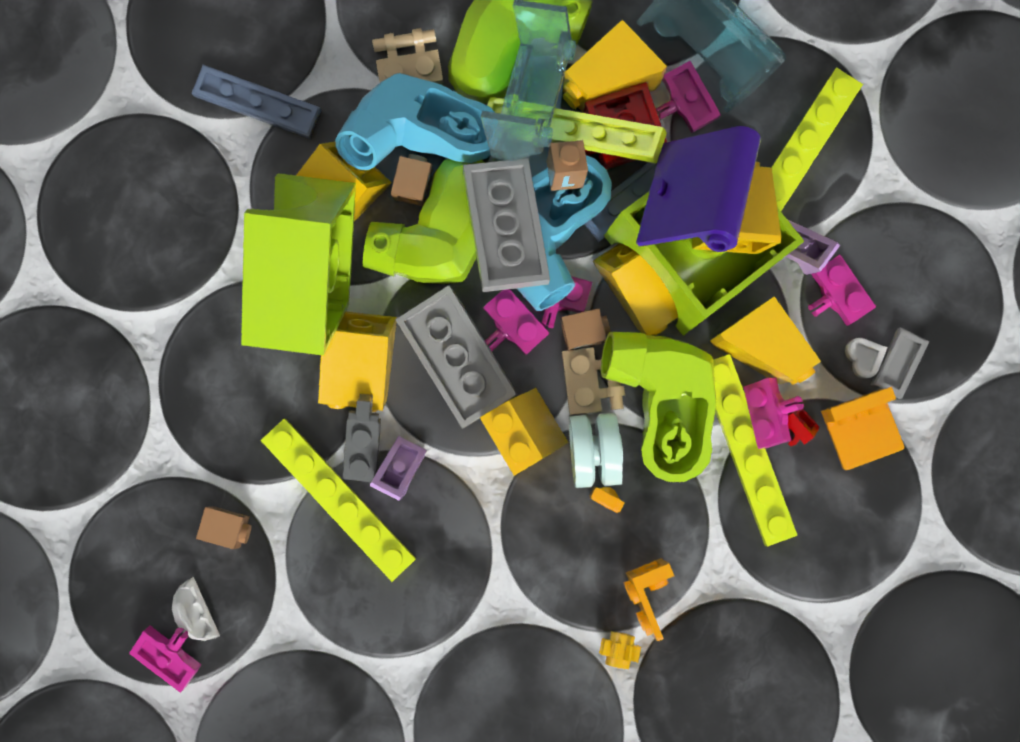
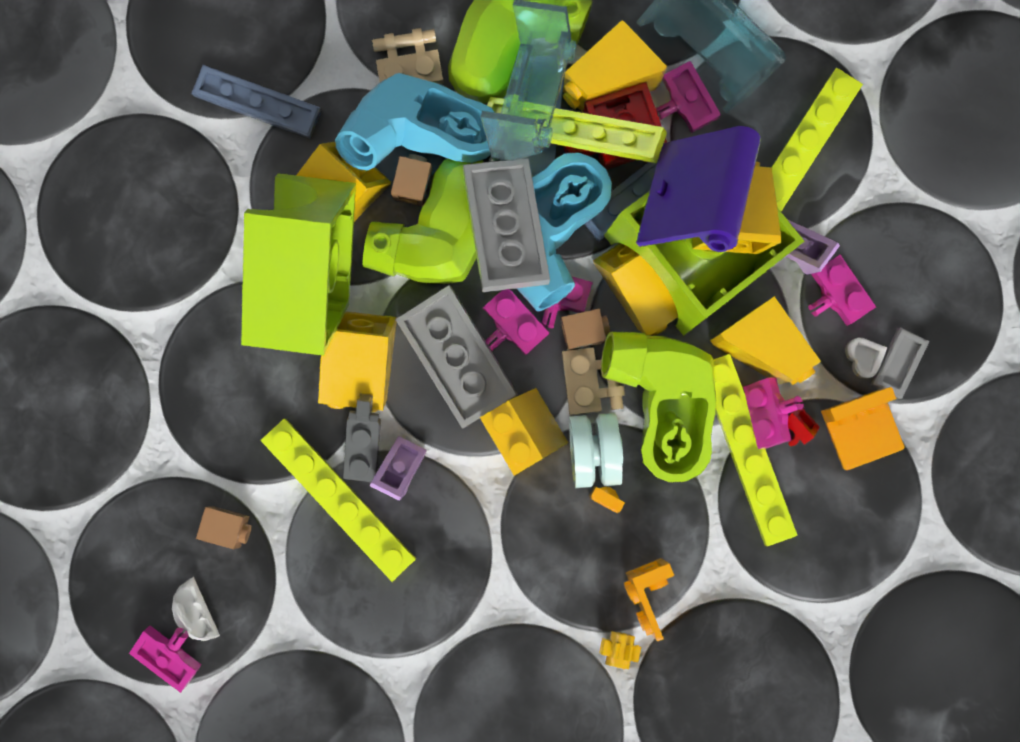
medium nougat brick [546,140,588,191] -> none

